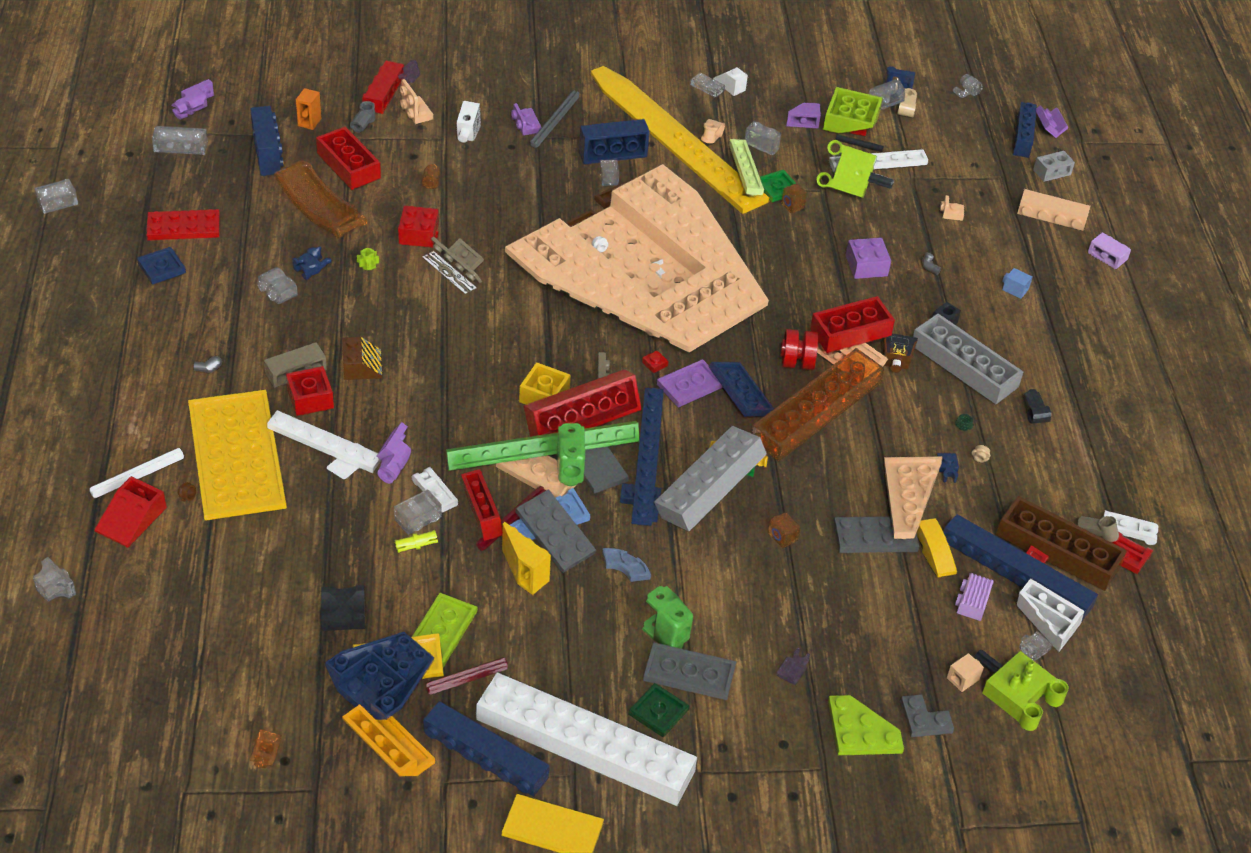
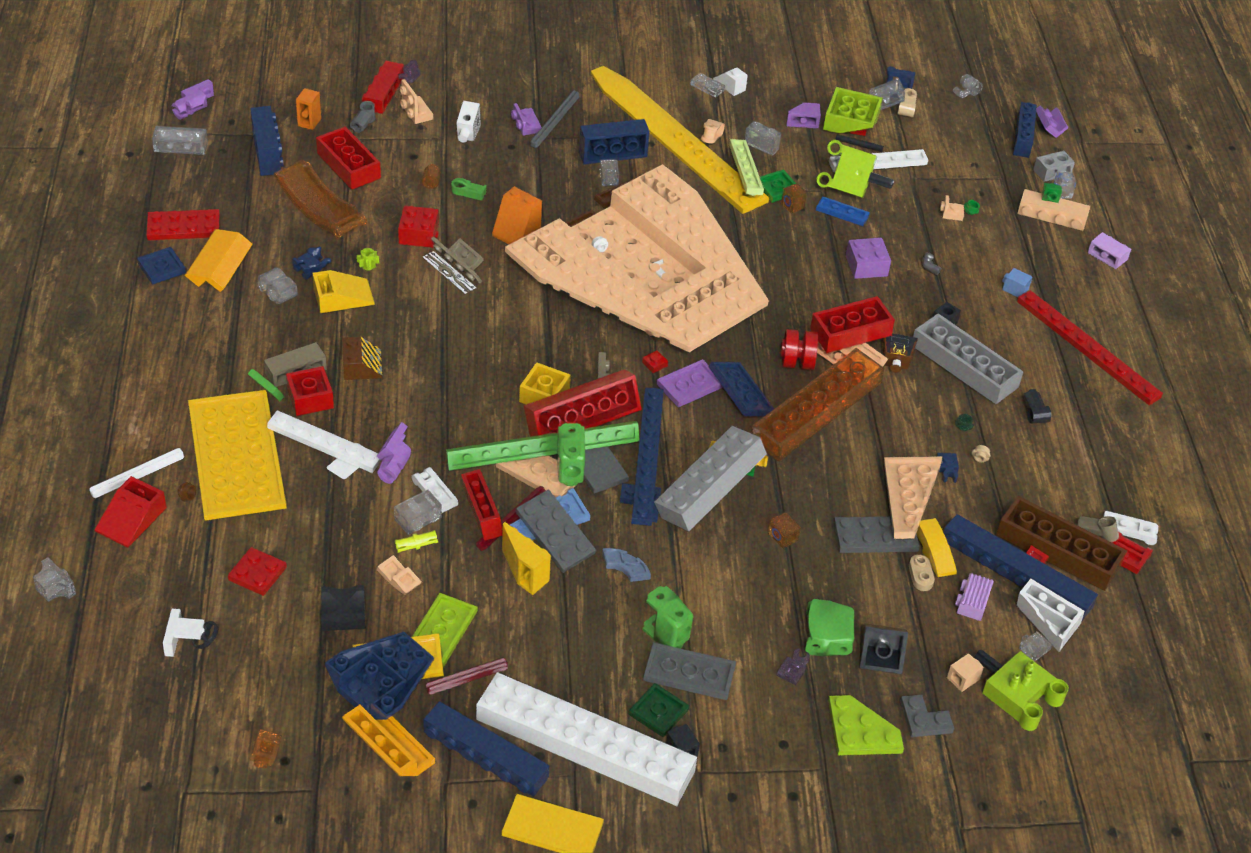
clear brick [35,179,78,214] -> none
flat silver arm [194,356,222,373] -> none
none -> white piece [163,609,219,657]
none -> light orange slope [184,229,252,292]
none -> red plate [228,547,287,596]
none -> bright green tile [248,369,284,401]
none -> yellow slope [313,270,375,313]
none -> light nougat slope [377,555,421,595]
none -> bright green piece [451,178,486,200]
none -> orange slope [492,186,542,244]
none -> black brick [666,724,700,757]
none -> bright green piece [805,599,854,656]
none -> blue tile [816,197,870,226]
none -> black slope [860,623,908,674]
none -> tan plate [909,555,935,591]
none -> green plate [964,200,980,215]
none -> red plate [1017,290,1163,405]
none -> green bracket [1042,183,1062,203]
none -> clear brick [1053,172,1077,198]

